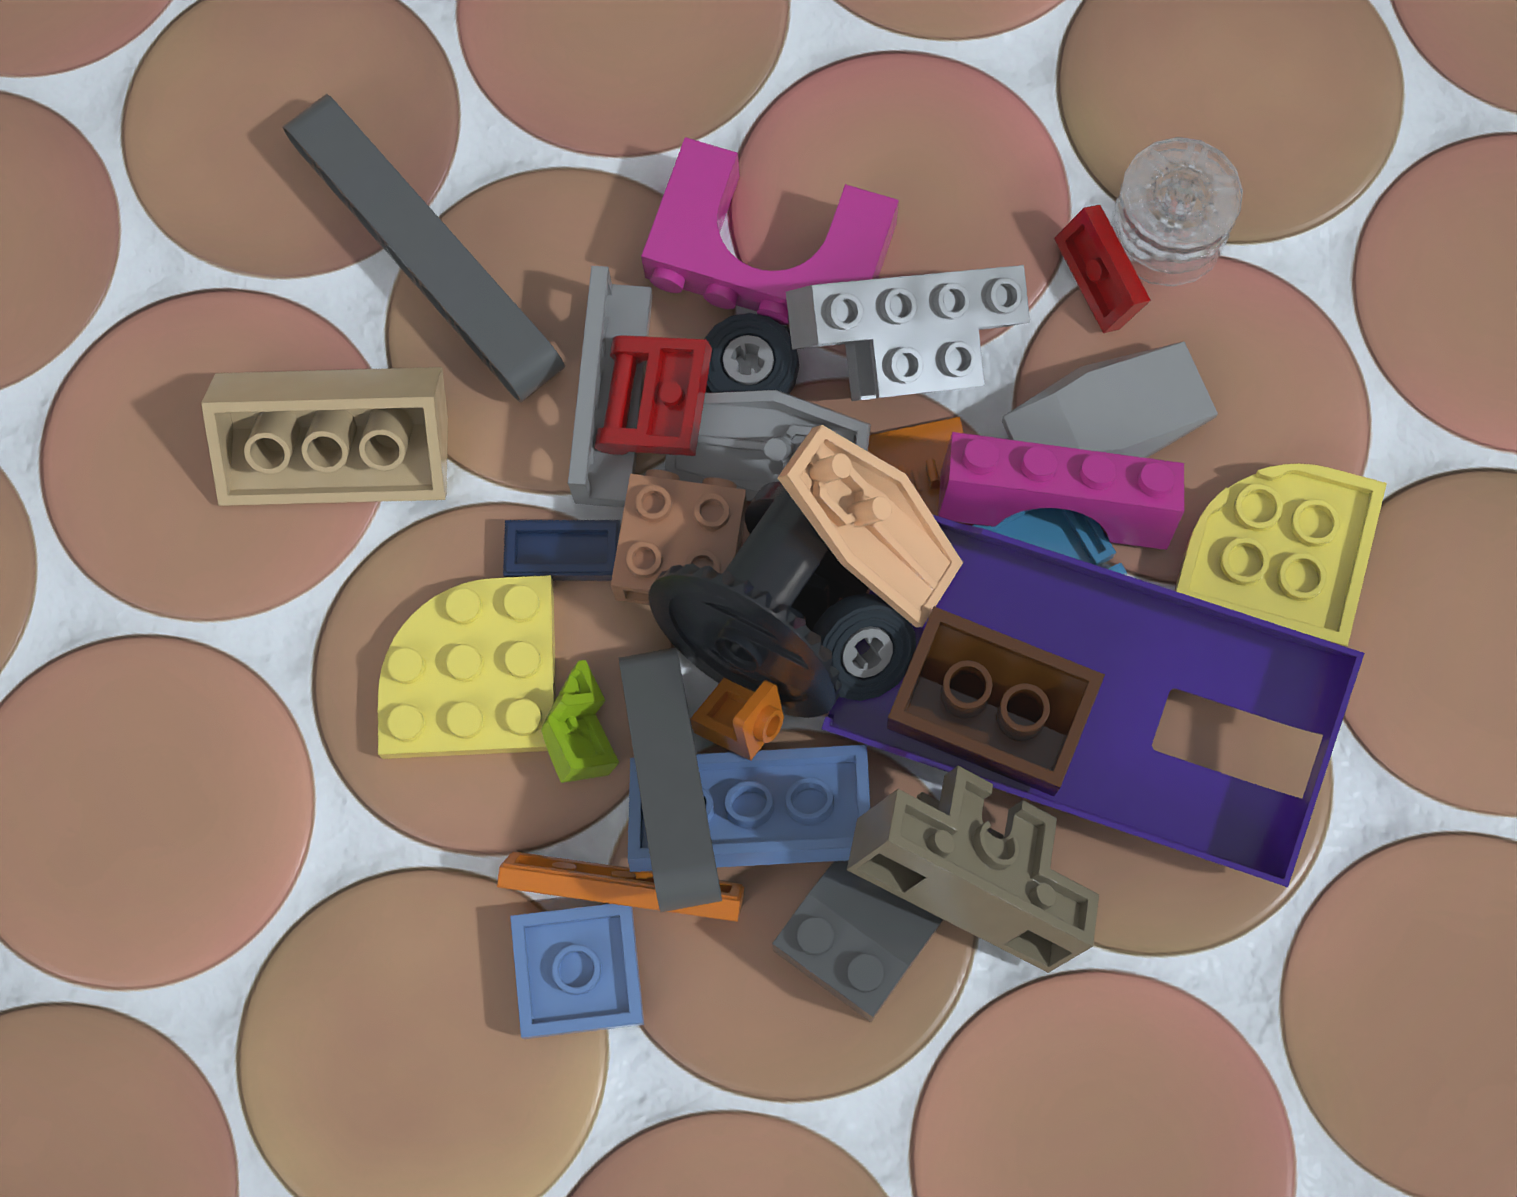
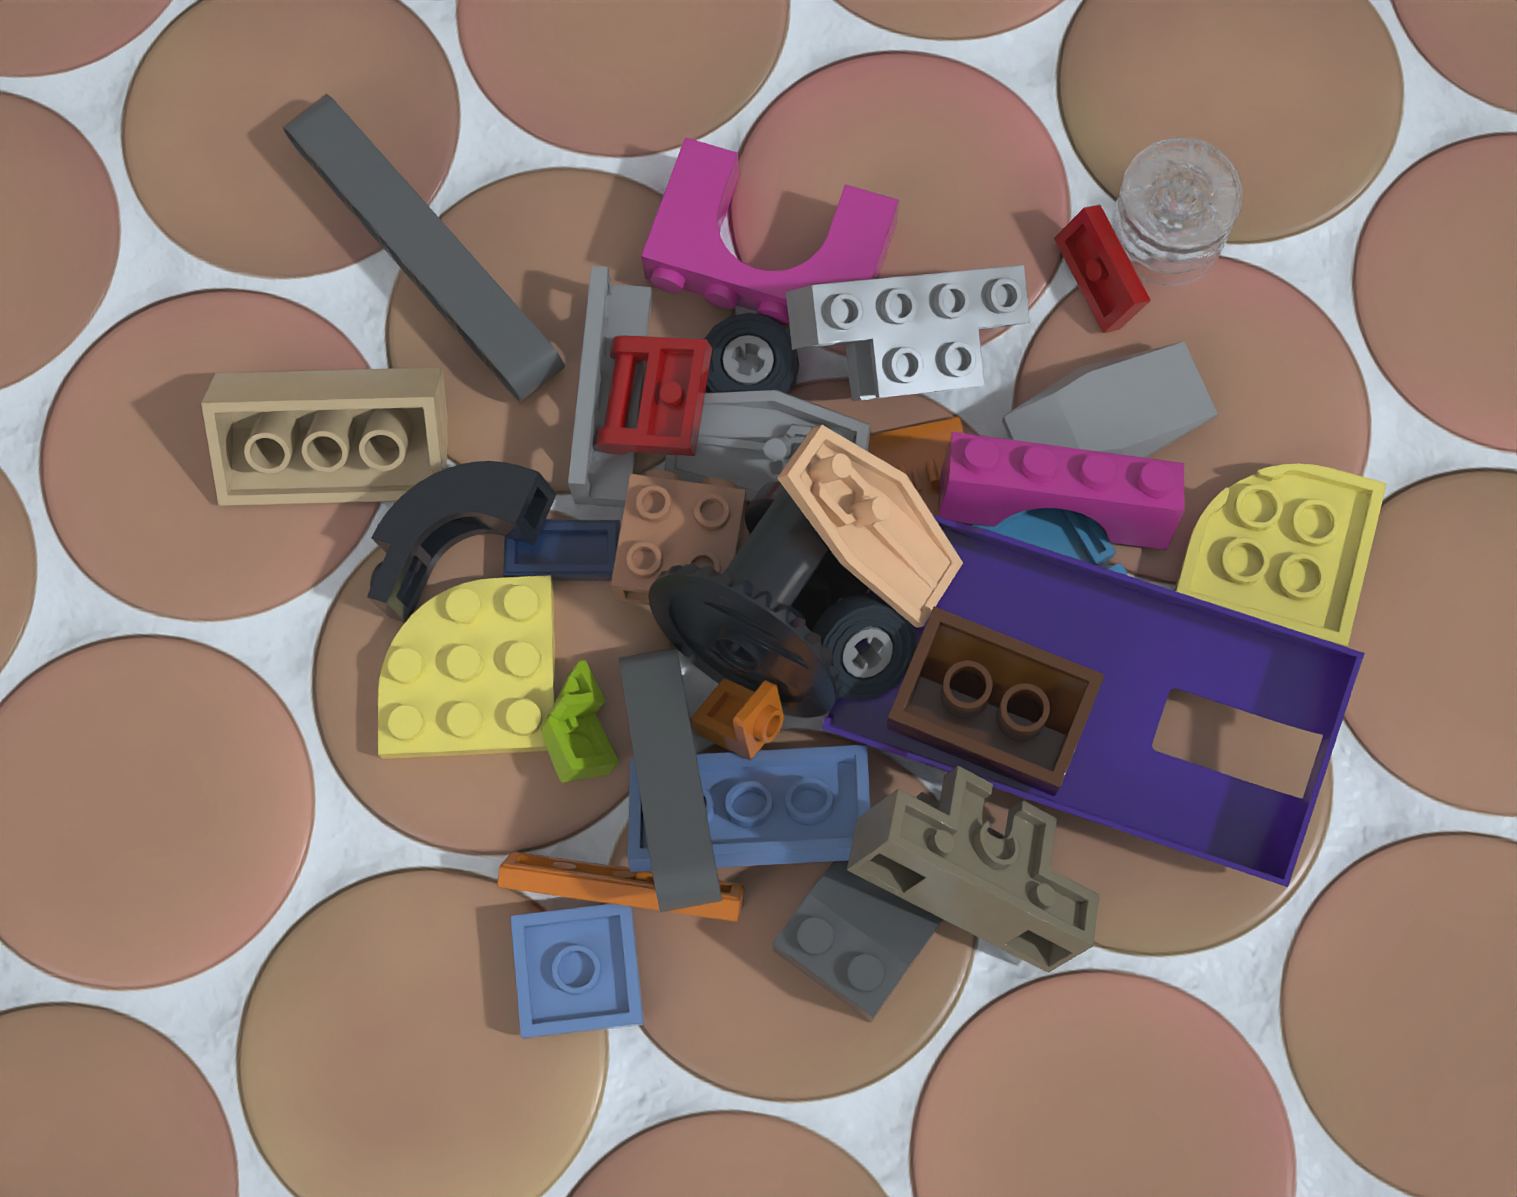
none -> black arch [367,461,557,622]

